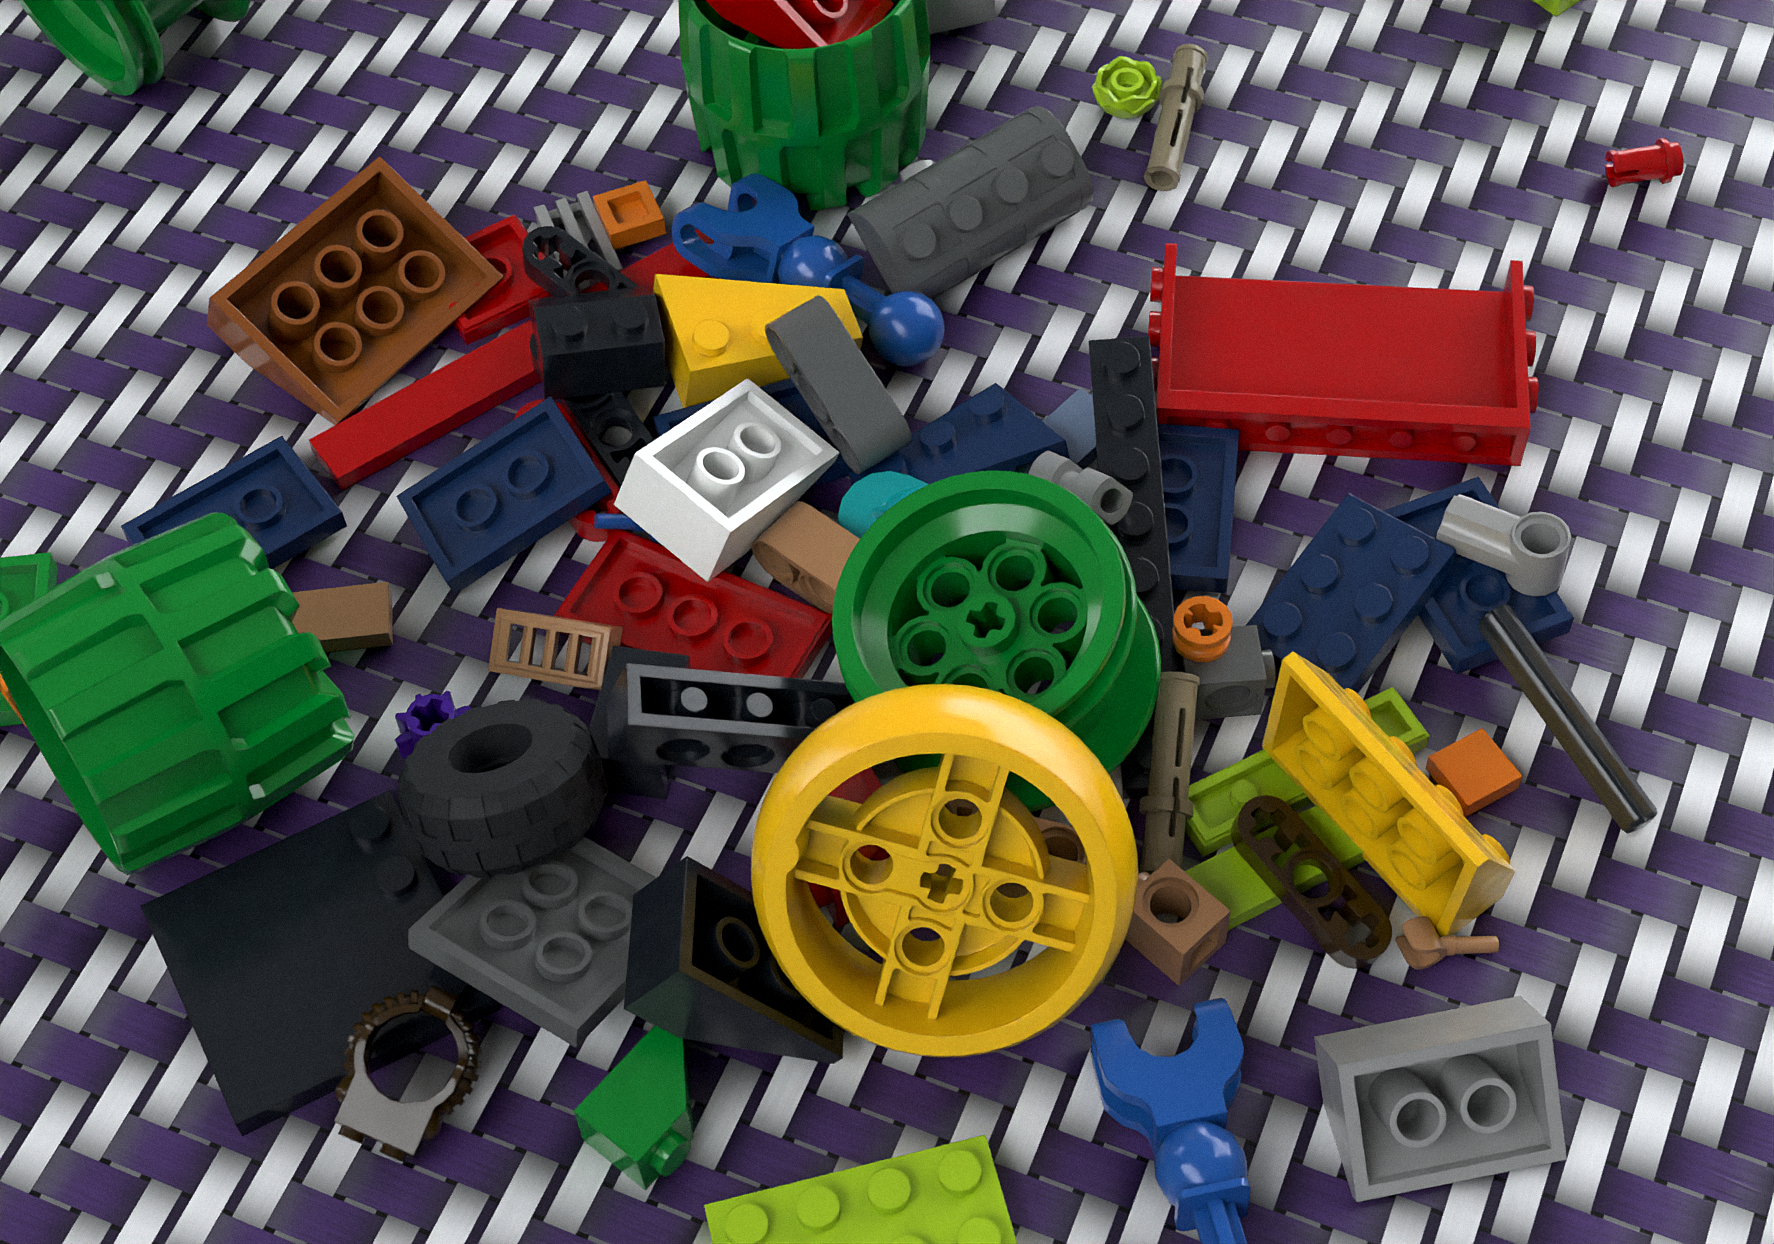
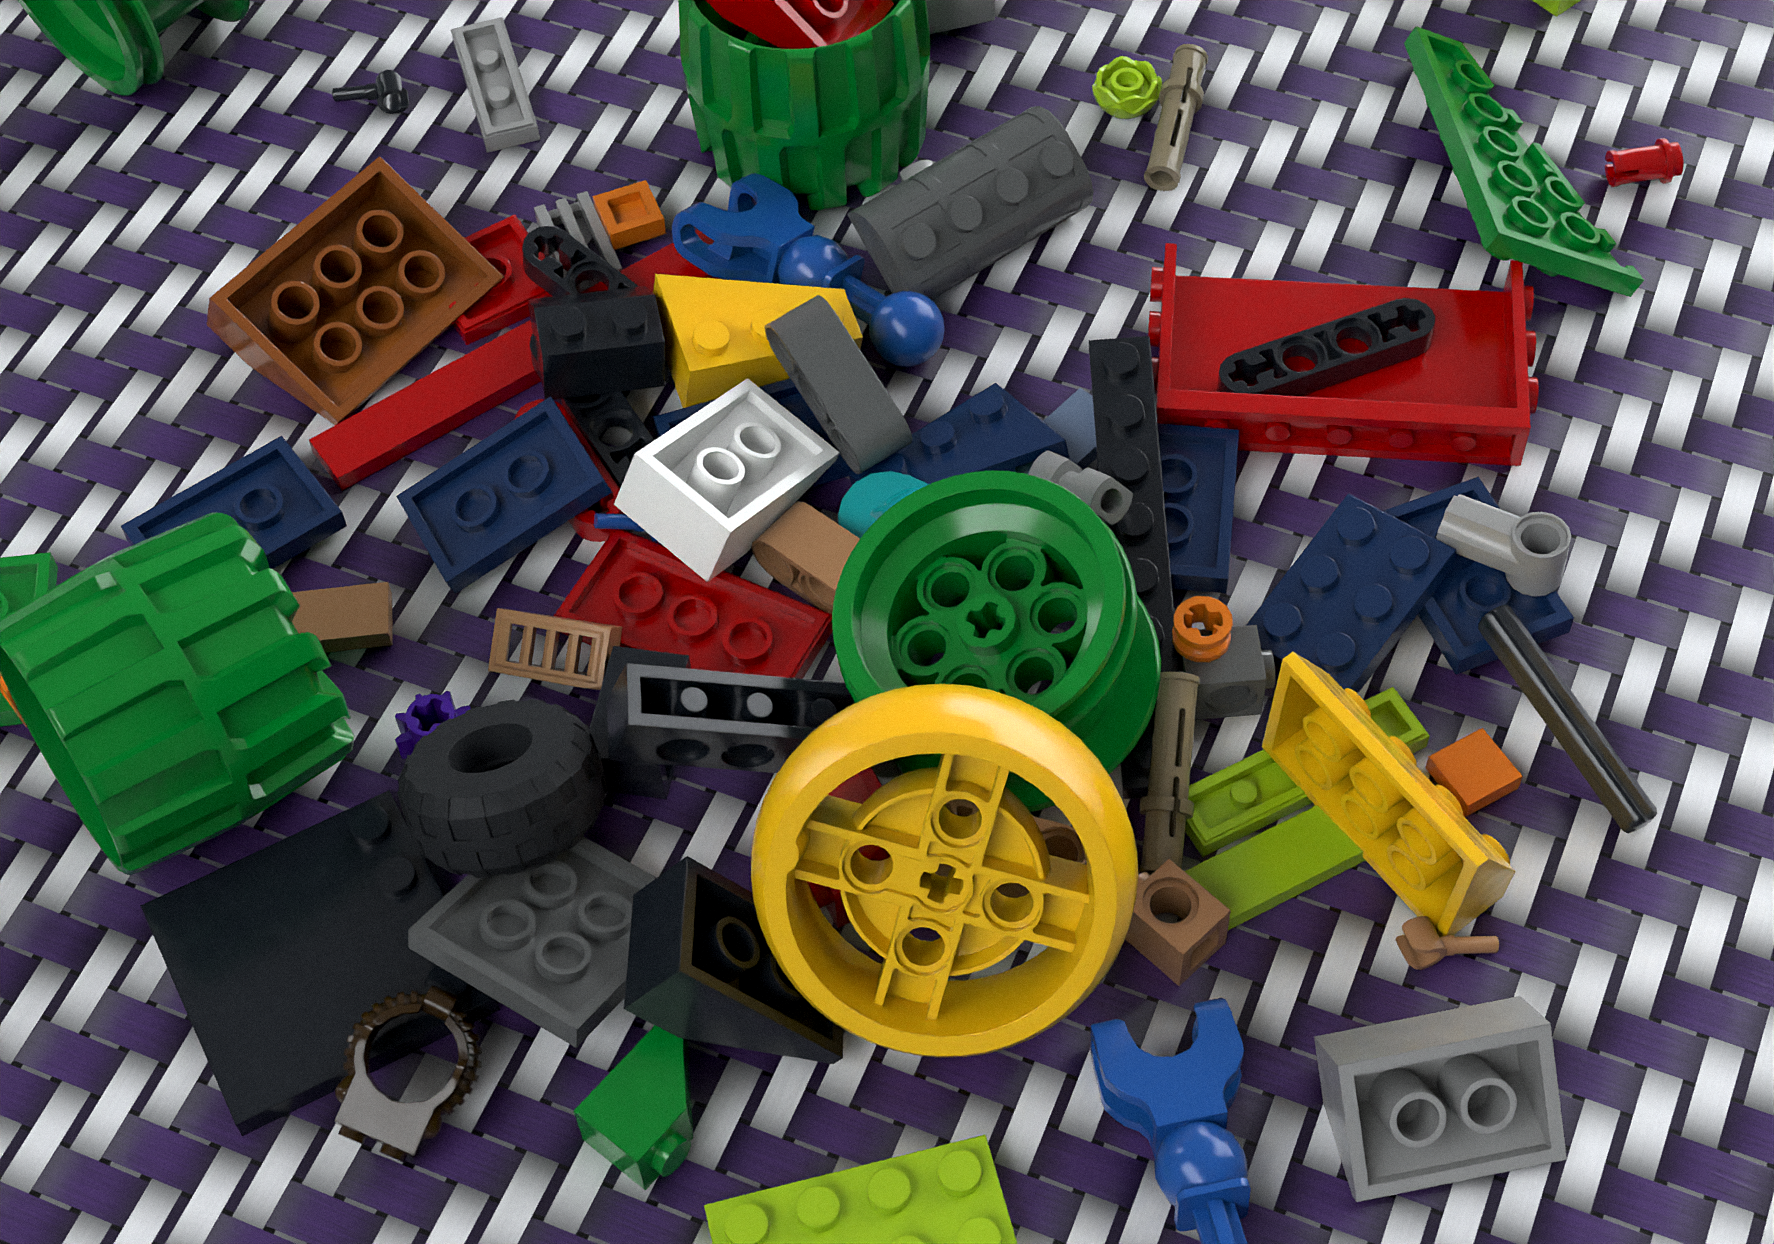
dark brown beam [1231,795,1392,969] -> none
none -> black hand [332,70,409,114]
none -> light grey tile [450,17,540,153]
none -> black beam [1217,298,1435,396]
none -> green wing [1404,26,1644,297]

